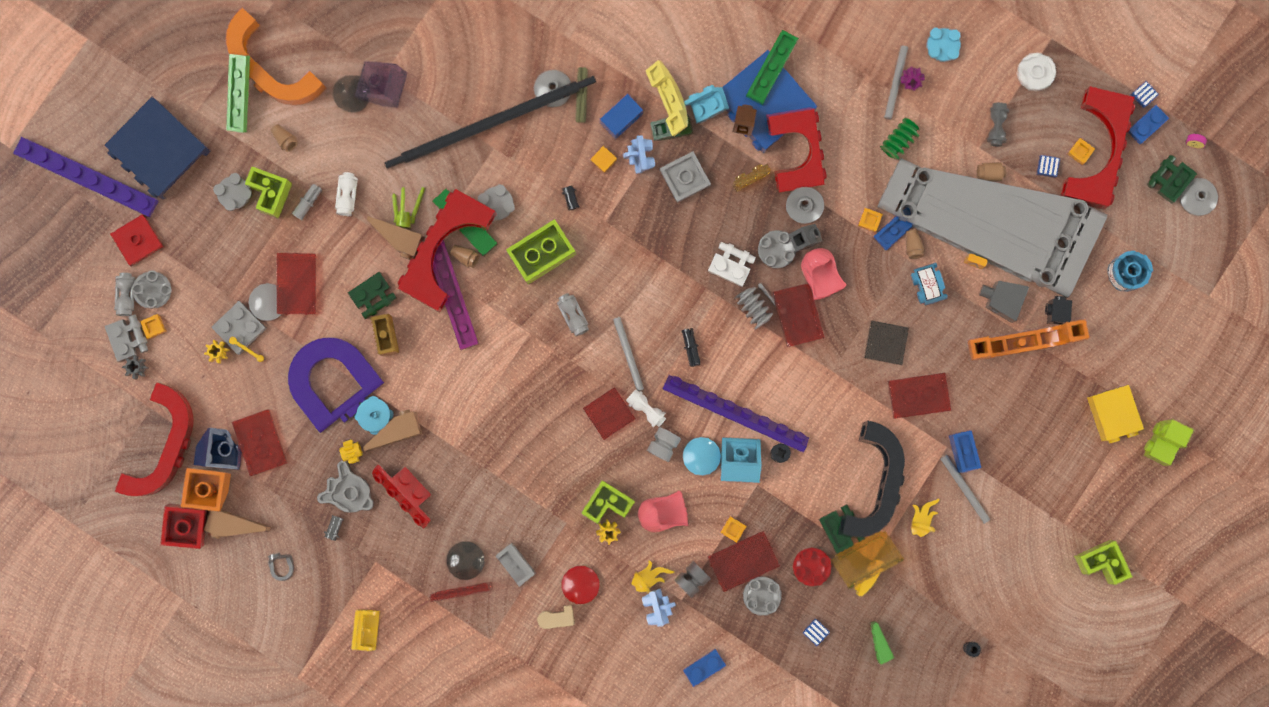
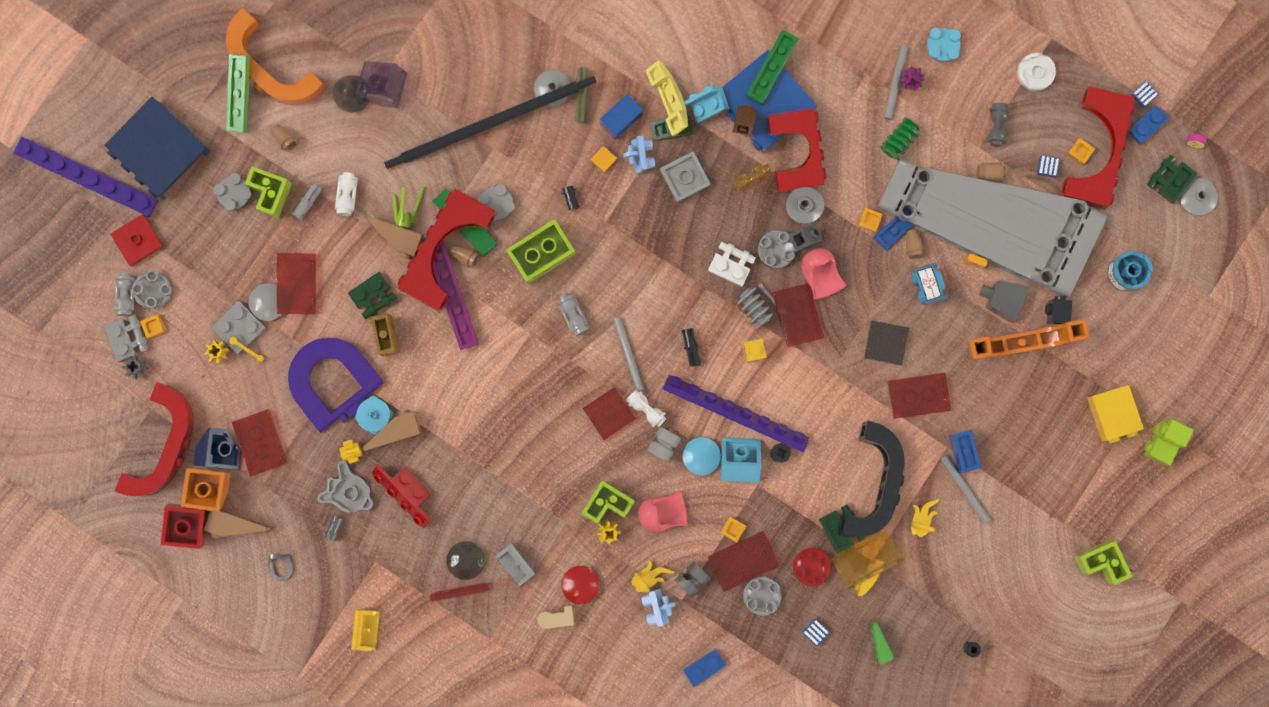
none -> yellow brick [742,339,767,363]

